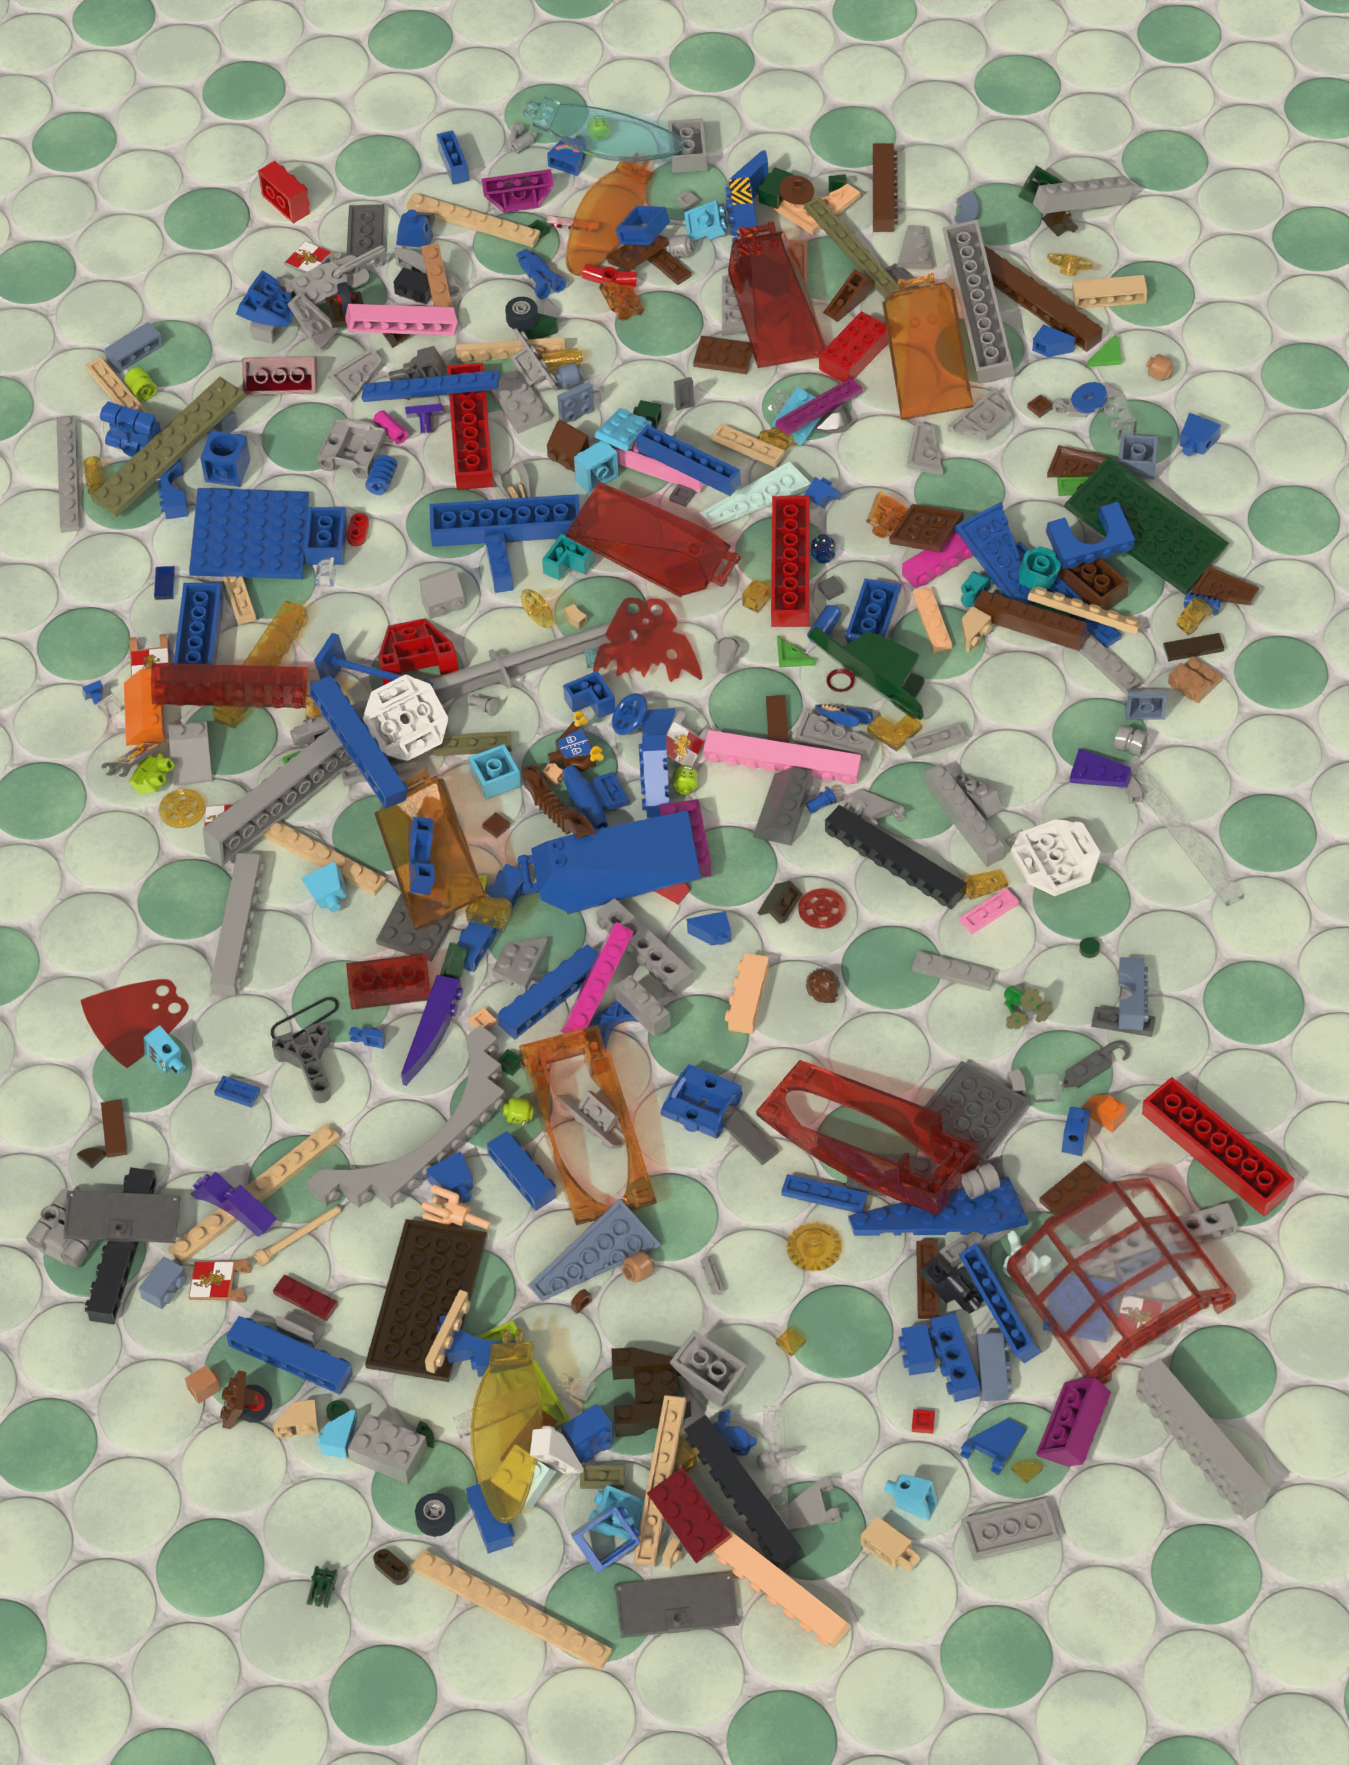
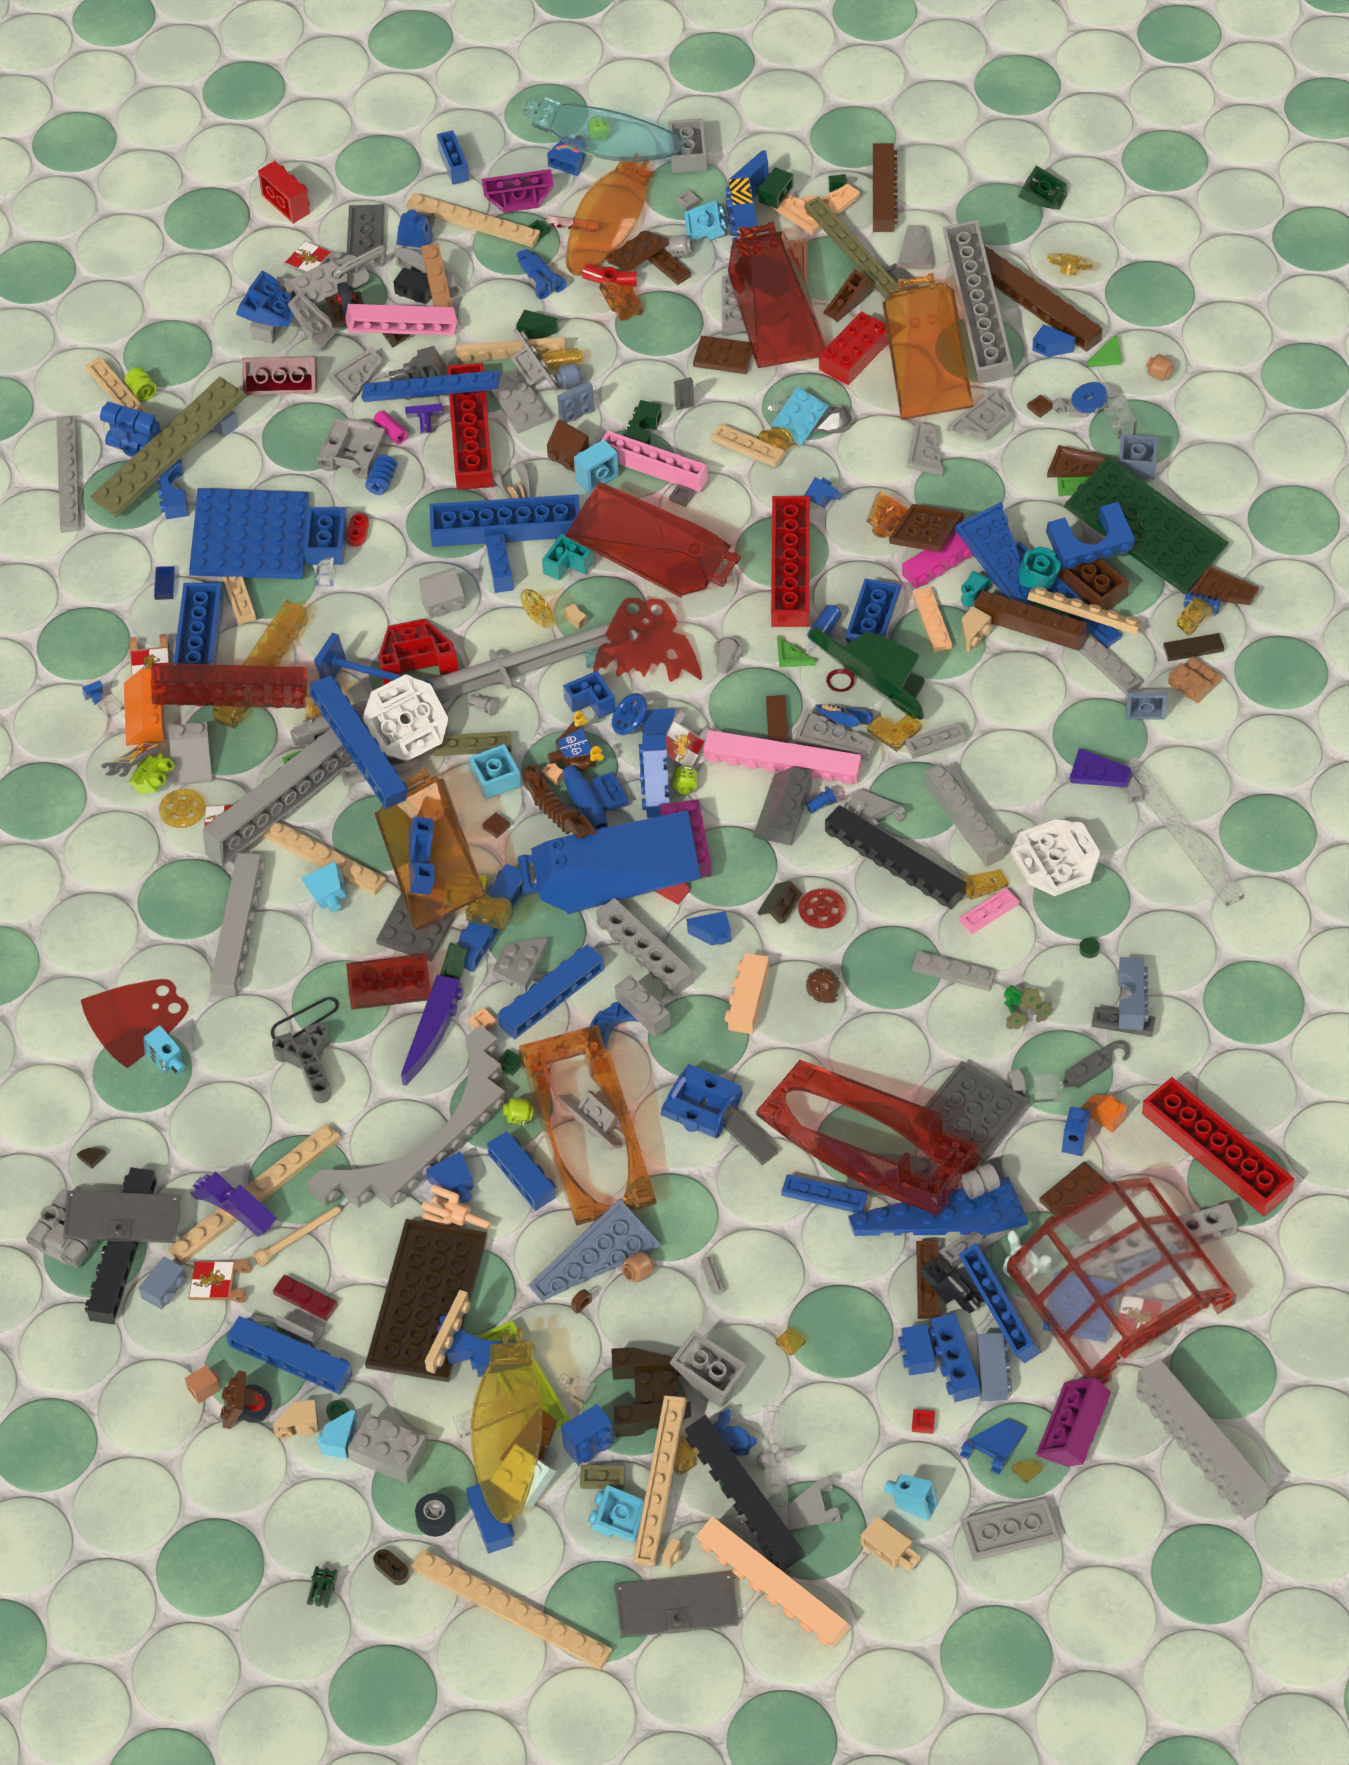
clear yellow brick [83,456,105,495] -> none
reddish brown tile [101,1099,128,1158] -> none
sand blue brick [105,322,163,373] -> none
blue brick [200,430,250,487] -> none
blue plate [214,1076,261,1108] -> none
blue plate [349,1027,386,1049] -> none
dark green tile [415,1421,435,1448] -> none
black wheel [505,297,538,331] -> none
light grey plant [509,122,537,153] -> none
white slope [530,1426,584,1474] -> none
dark pink brick [560,922,634,1040] -> none
window [571,1503,641,1573] -> none
clear tile [583,374,604,393] -> none
medium azure plate [595,408,652,451] -> none
blue window [615,206,670,245] -> none
blue brick [637,424,741,496] -> none
dark red plate [647,1467,732,1563] -> none
light aqua wing [700,461,811,529] -> none
clear yellow brick [742,579,770,613] -> none
magenta tile [775,378,863,435] -> none
reddish brown piece [779,175,814,205] -> none
clear yellow gear [787,1222,841,1271] -> none
clear blue head [811,534,836,564] -> none
dark grey tile [818,576,844,601] -> none
light grey slope [954,773,1002,819] -> none
sand blue tile [955,191,979,224] -> none
light grey brick [1033,176,1134,214] -> none
dark brown brick [1042,211,1079,237] -> none
tan brick [1072,275,1147,309] -> none
light grey wheel [1114,725,1148,757] -> none
blue torso [1180,413,1221,456] -> none

